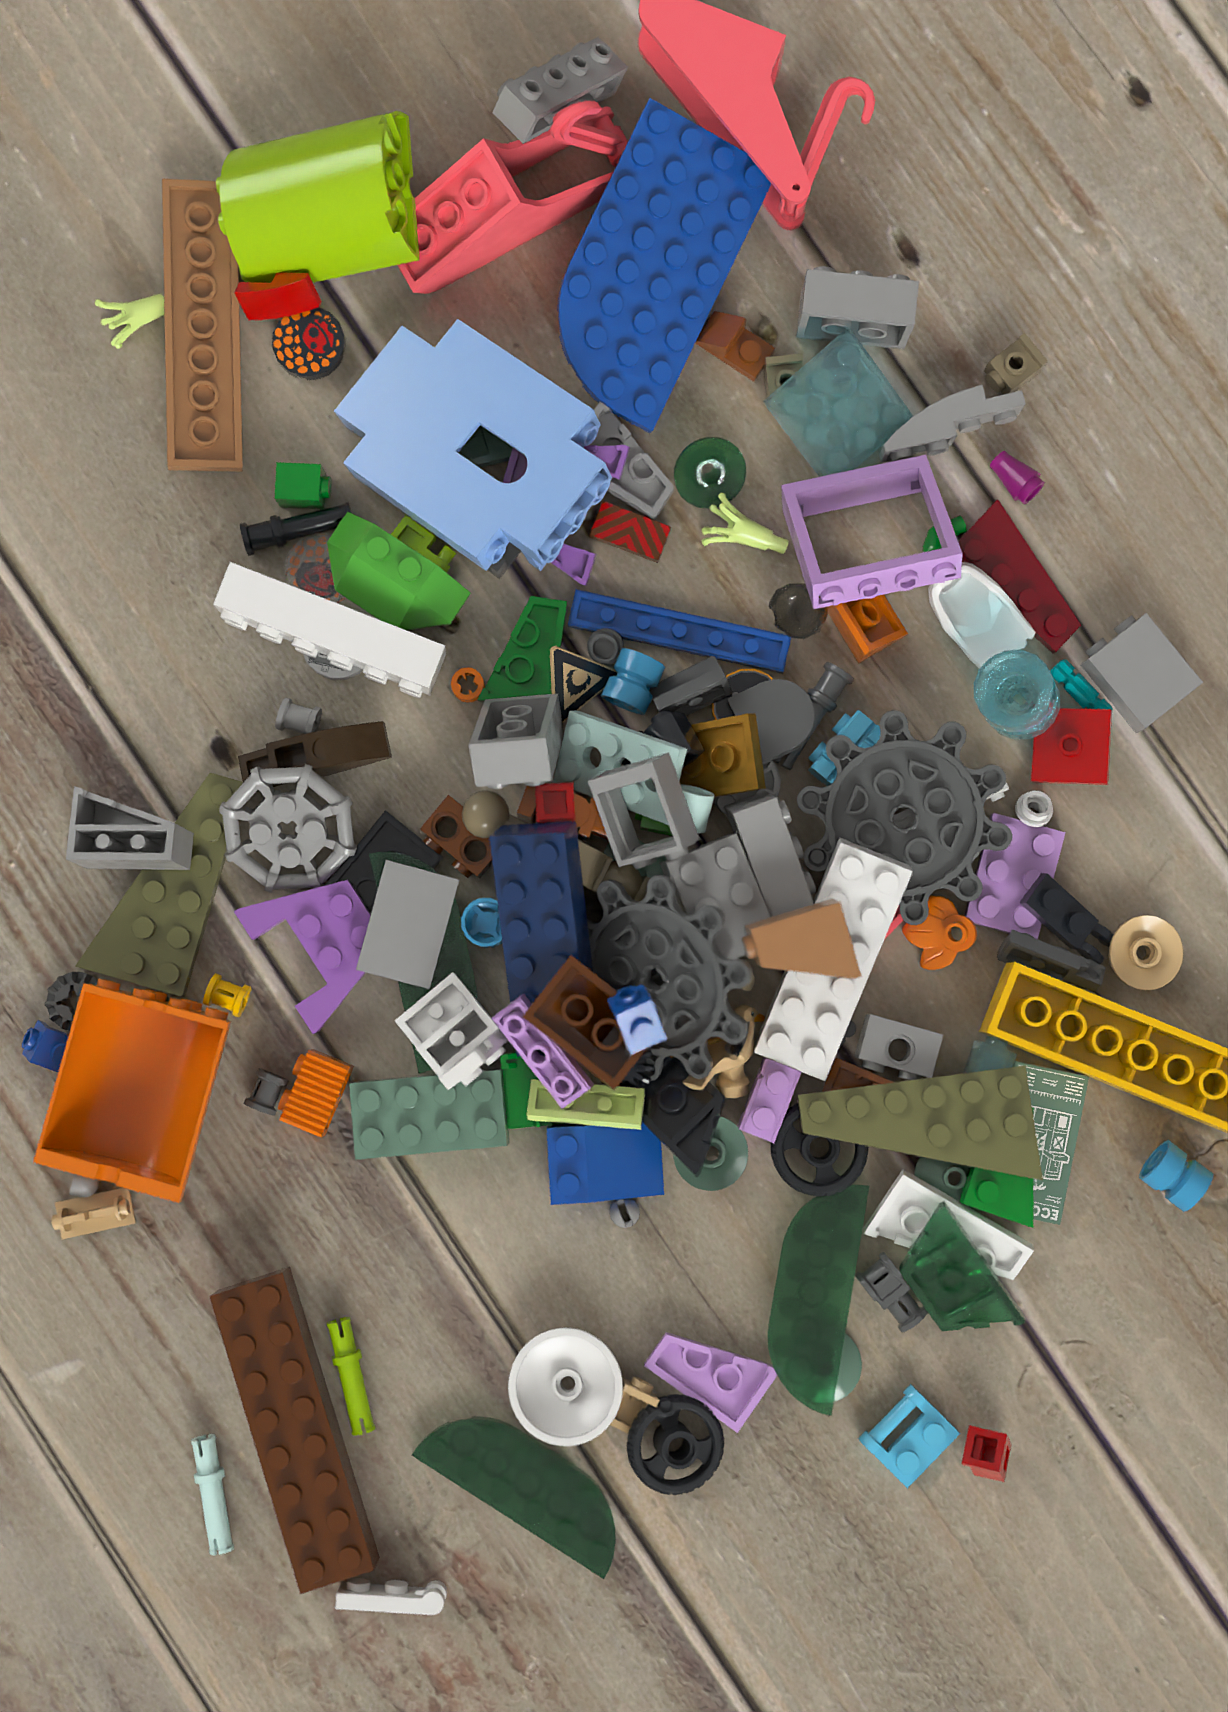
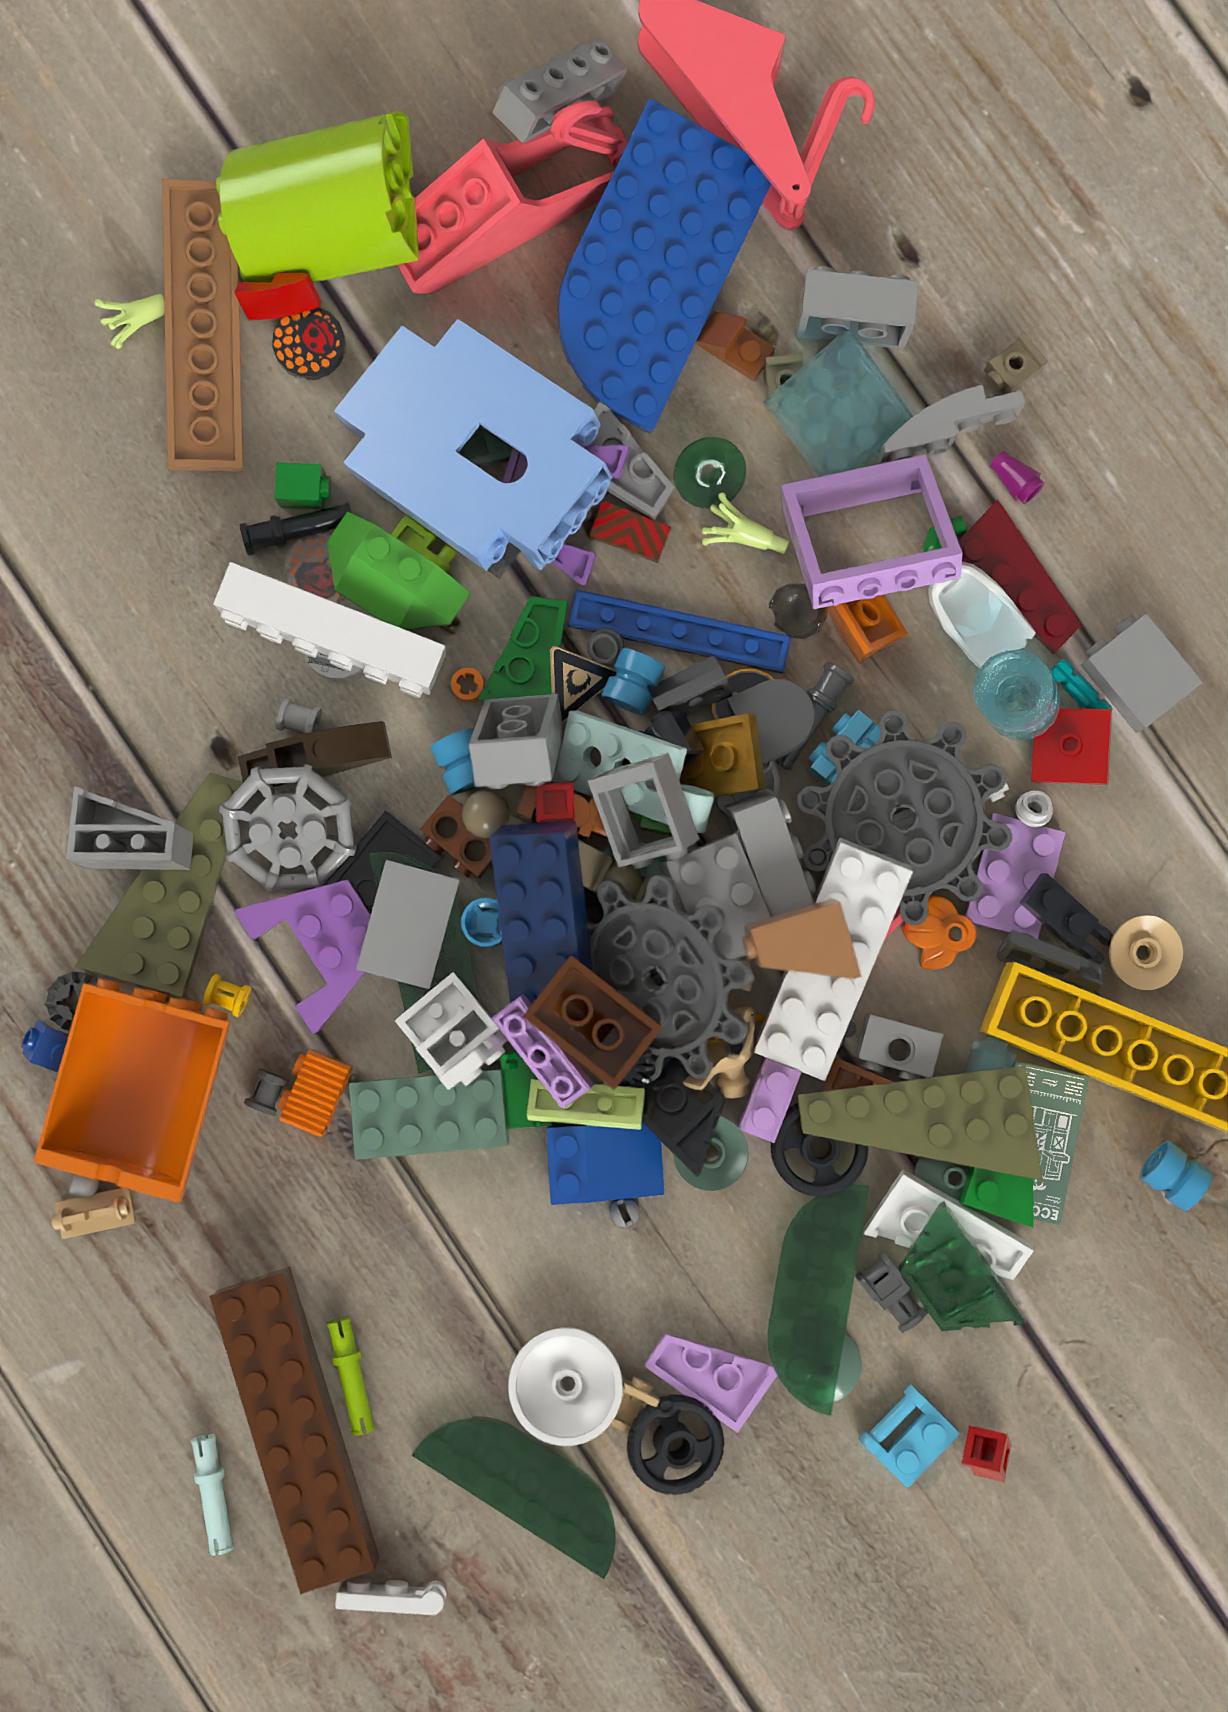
bracket [607,985,667,1054] -> none
none -> dark azure wheel [430,728,476,796]

